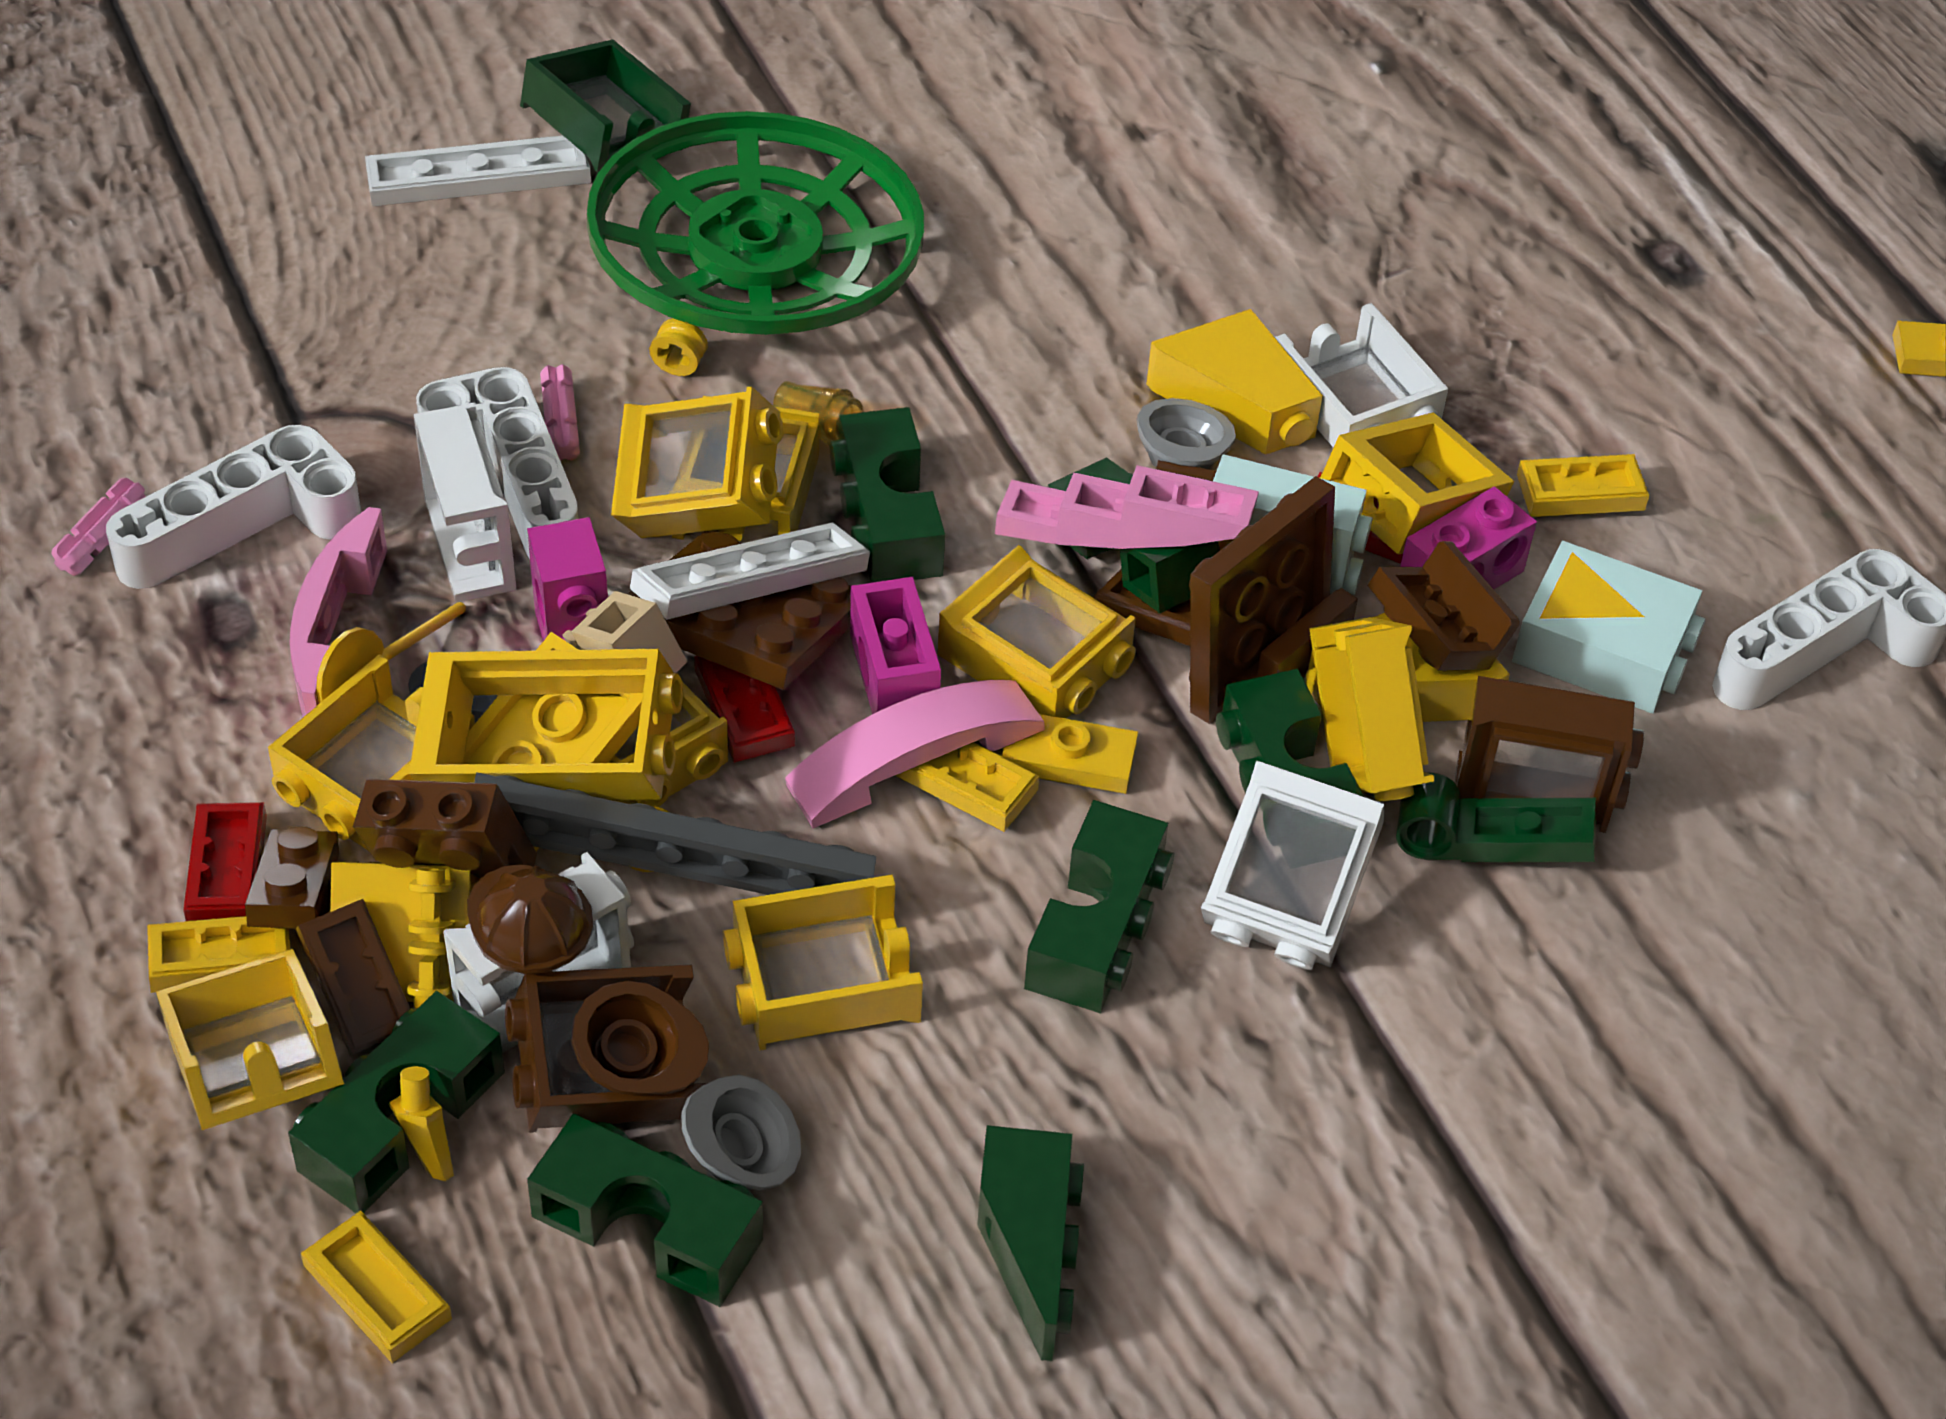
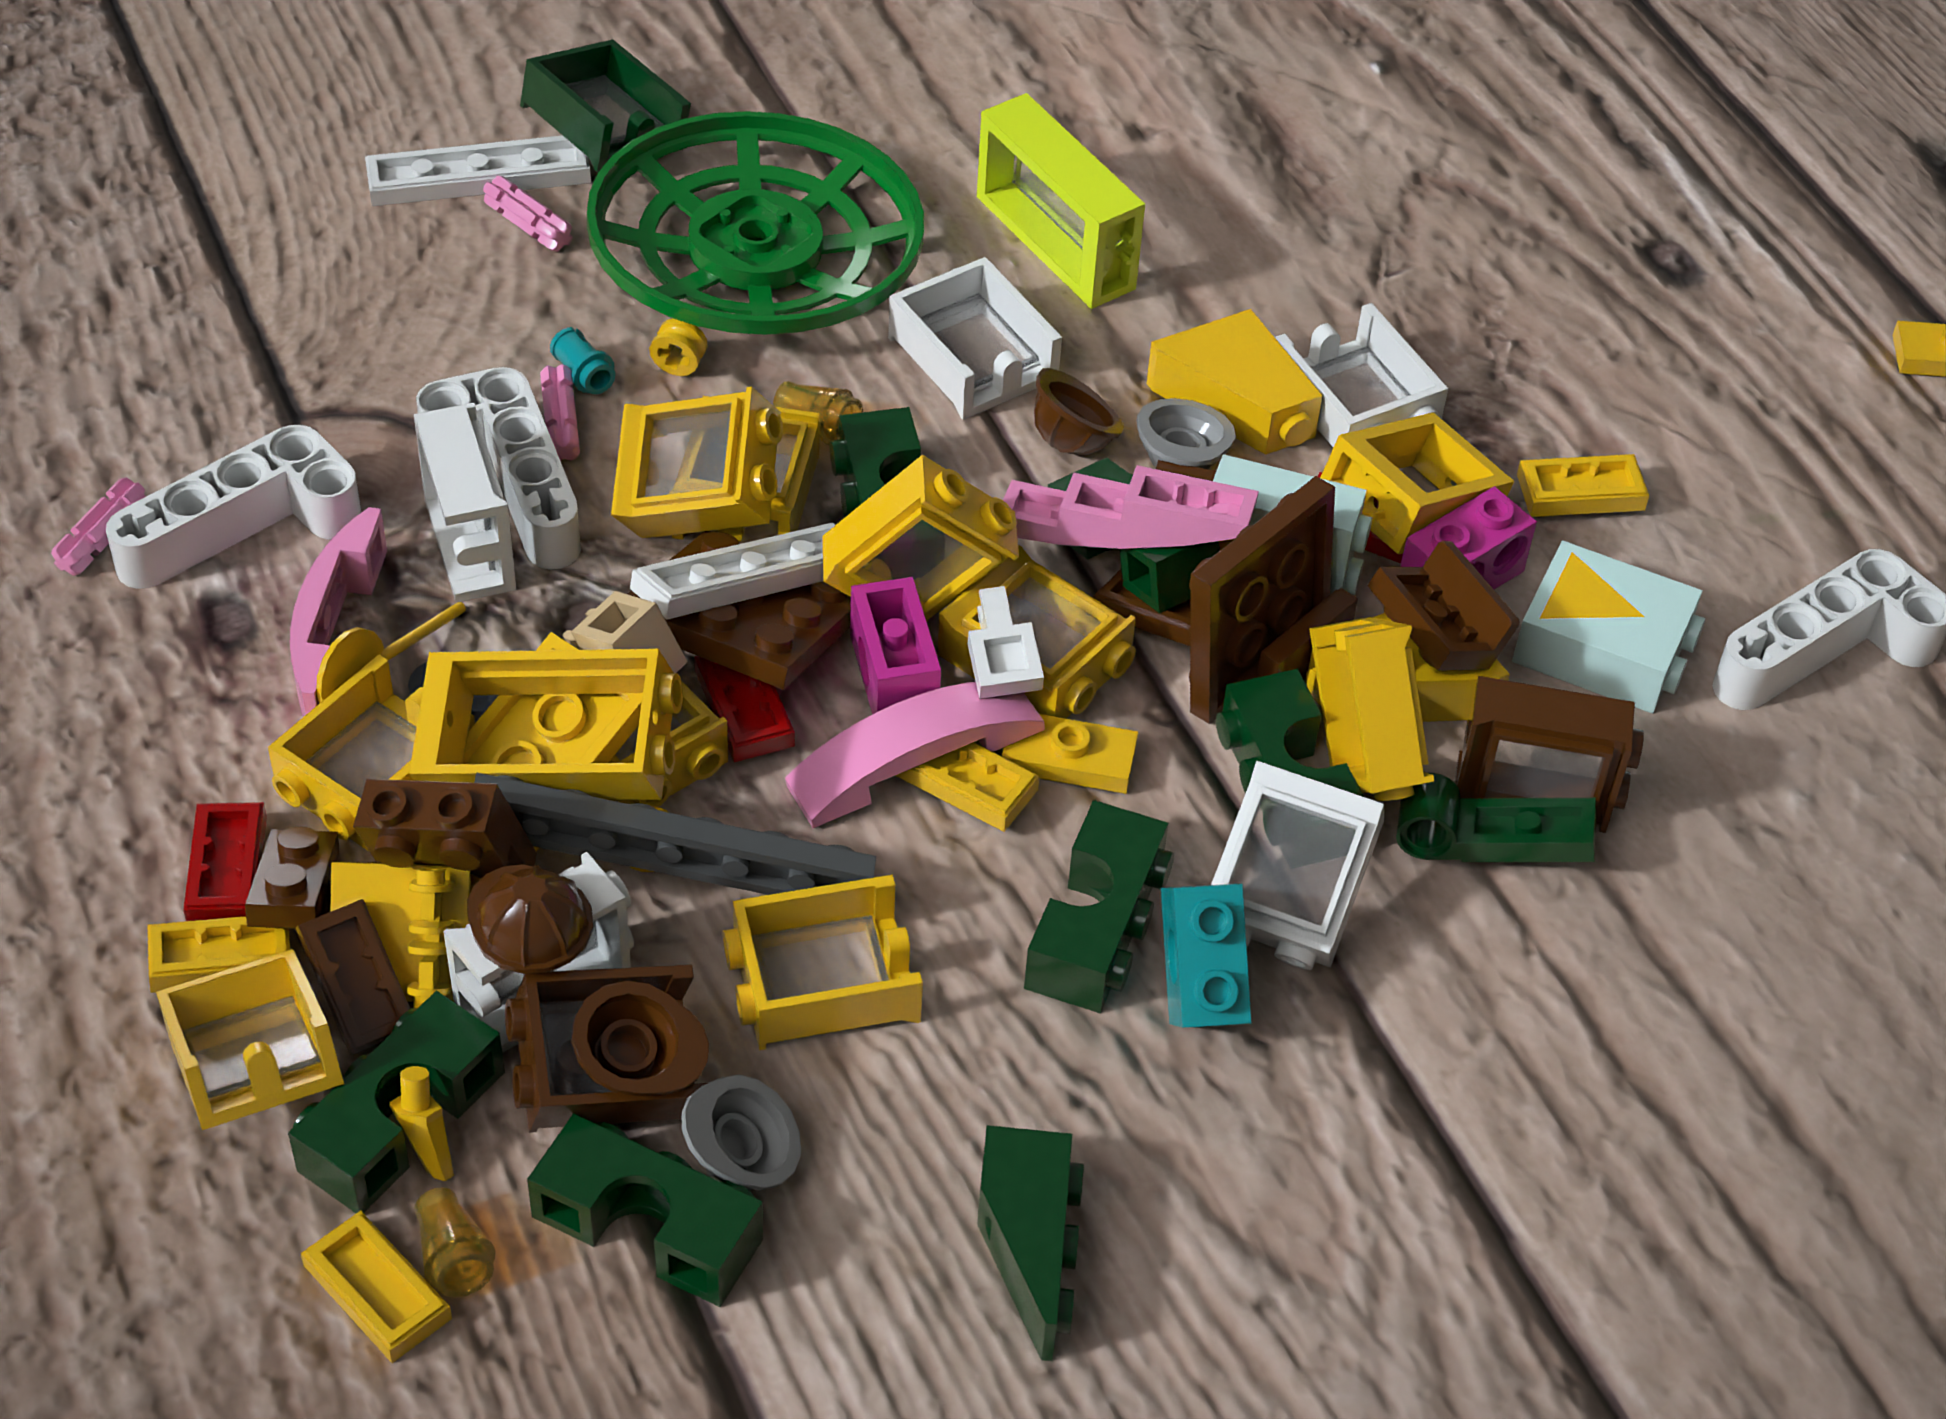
dark pink brick [527,517,608,641] -> none
none -> clear yellow cone [414,1187,496,1297]
none -> bright pink axle [483,176,573,251]
none -> teal pin [550,327,616,395]
none -> yellow window [822,454,1019,622]
none -> white window [888,257,1062,420]
none -> white plate [967,586,1044,699]
none -> neon yellow window [977,93,1145,309]
none -> reddish brown piece [1034,368,1124,455]
none -> teal brick [1161,884,1251,1028]

